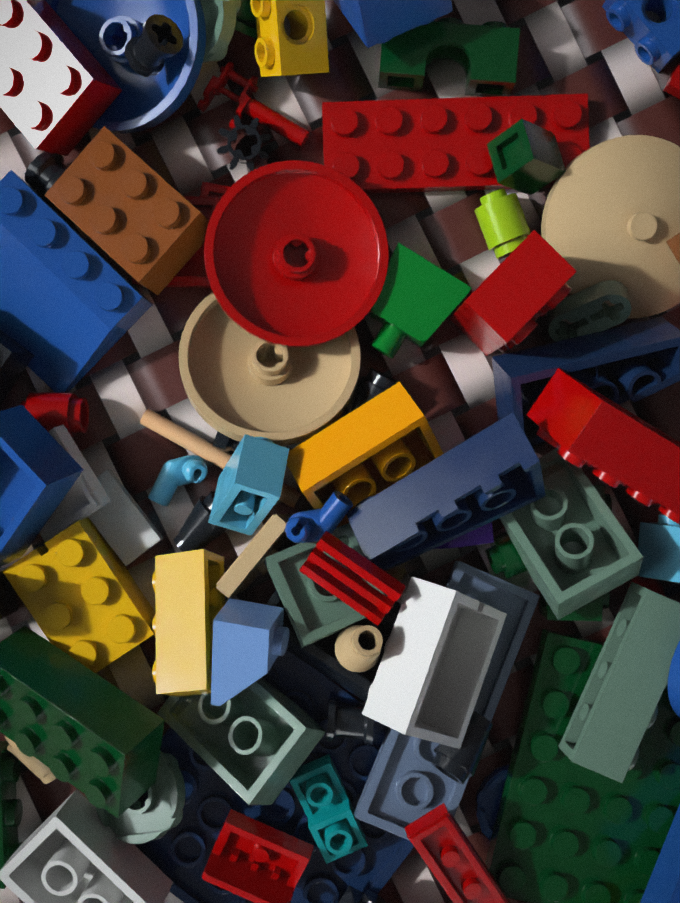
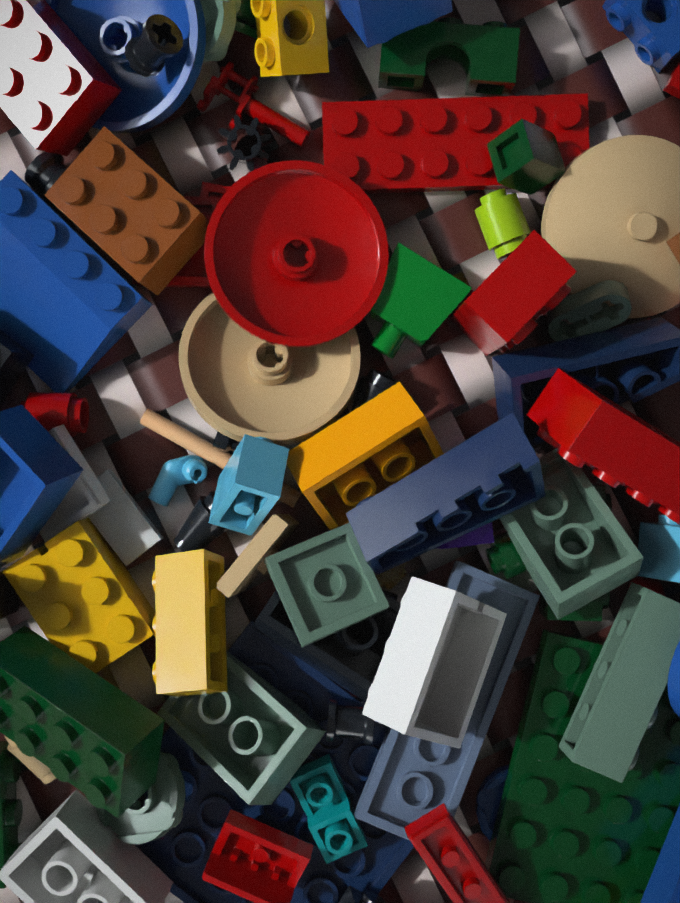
medium blue slope [211,598,289,706] -> none
blue arm [285,491,353,543] -> none
red tile [299,531,406,626] -> none
tan cone [335,625,383,672] -> none
black cone [431,711,493,785] -> none

